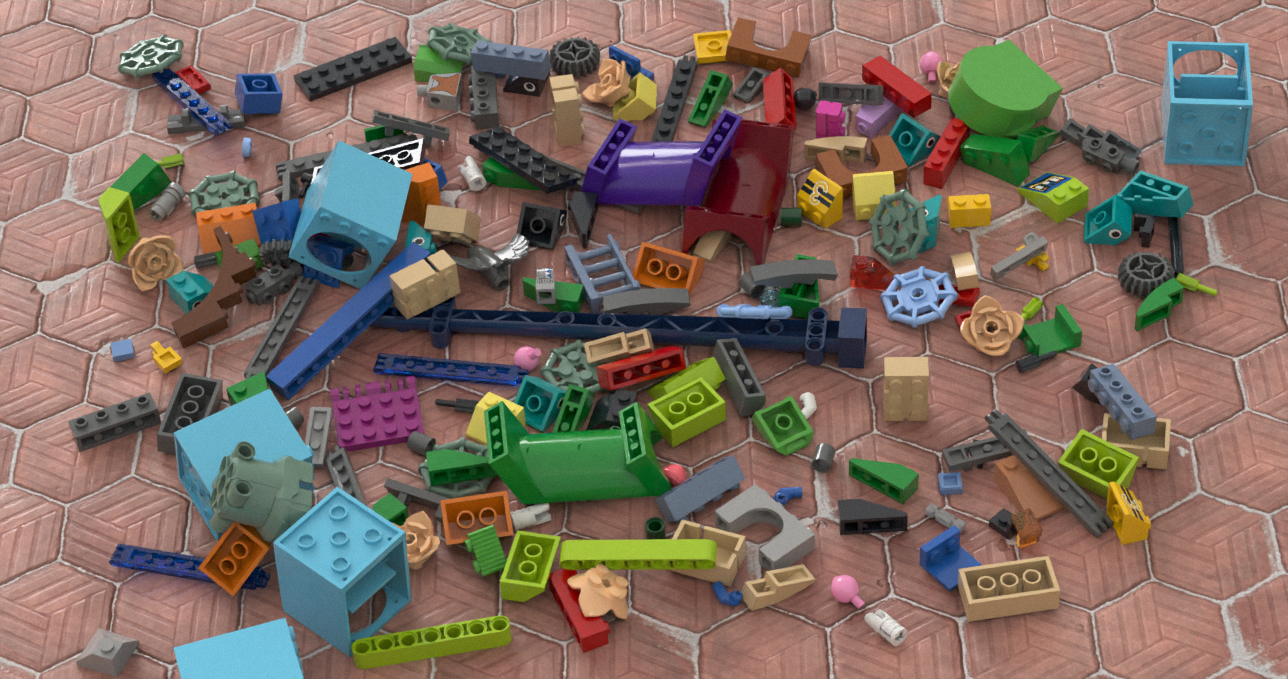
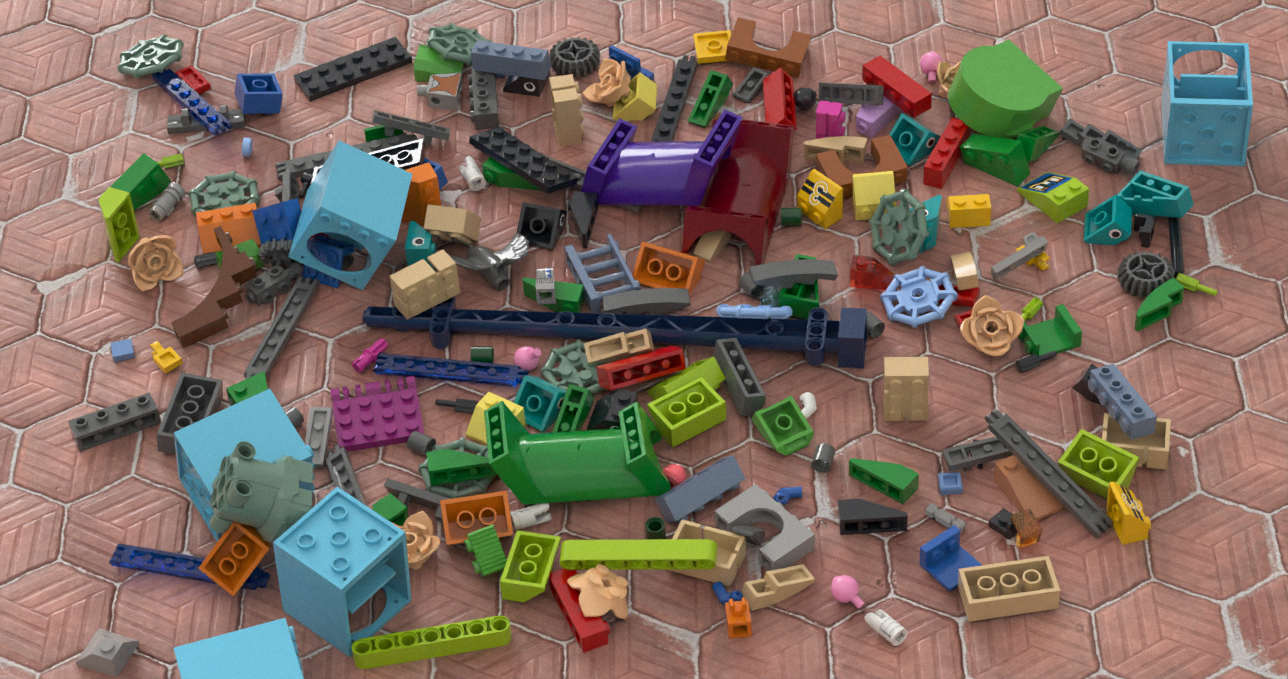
teal slope [166,270,214,314] -> none
blue brick [266,242,433,401] -> none
none -> dark pink axle [351,338,388,373]
none -> dark green beam [471,346,494,365]
none -> orange brick [725,598,752,639]
none -> dark grey slope [732,524,765,546]
none -> dark grey beam [867,311,885,339]

